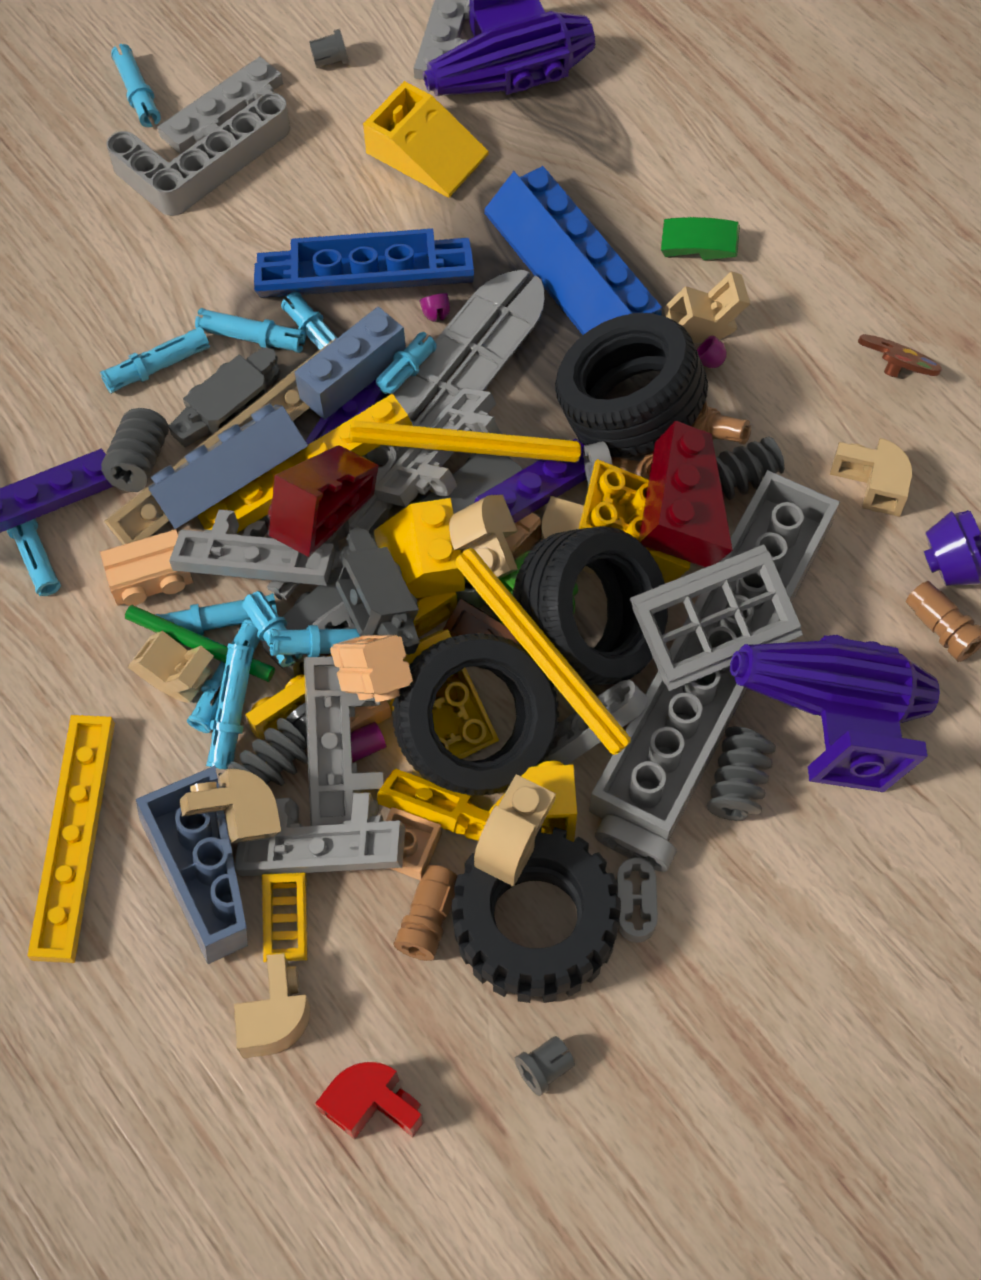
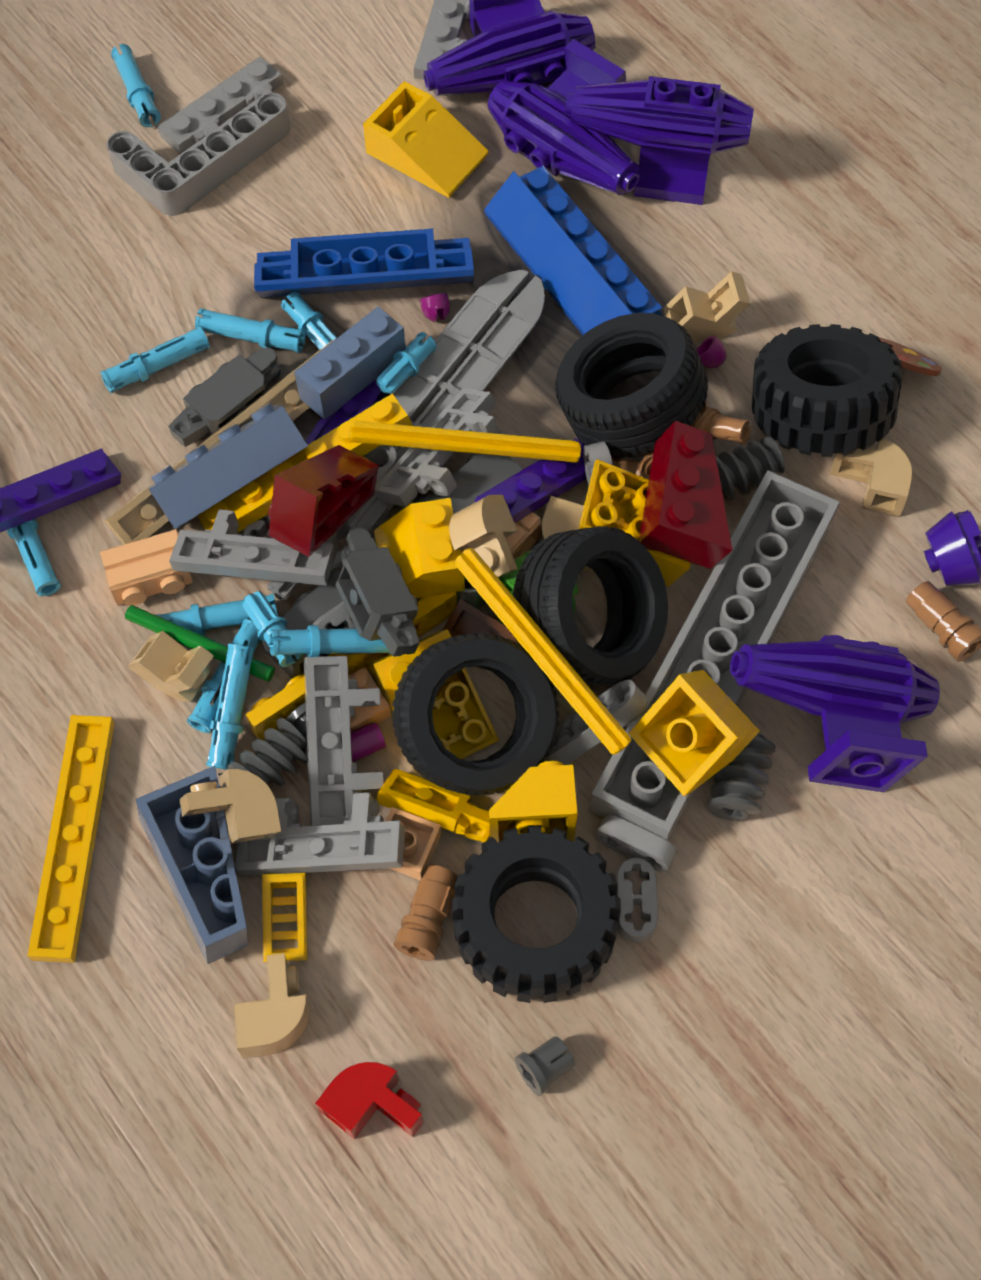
dark grey piece [102,408,169,492] -> none
dark grey bush [309,29,349,68] -> none
light nougat brick [330,635,413,702] -> none
tan brick [474,774,556,887] -> none
light grey piece [630,544,803,691] -> none
green slope [661,217,740,260] -> none
none -> dark purple piece [488,39,640,195]
none -> dark purple piece [565,76,754,205]
none -> yellow slope [628,670,760,796]
none -> black tyre [752,324,903,457]

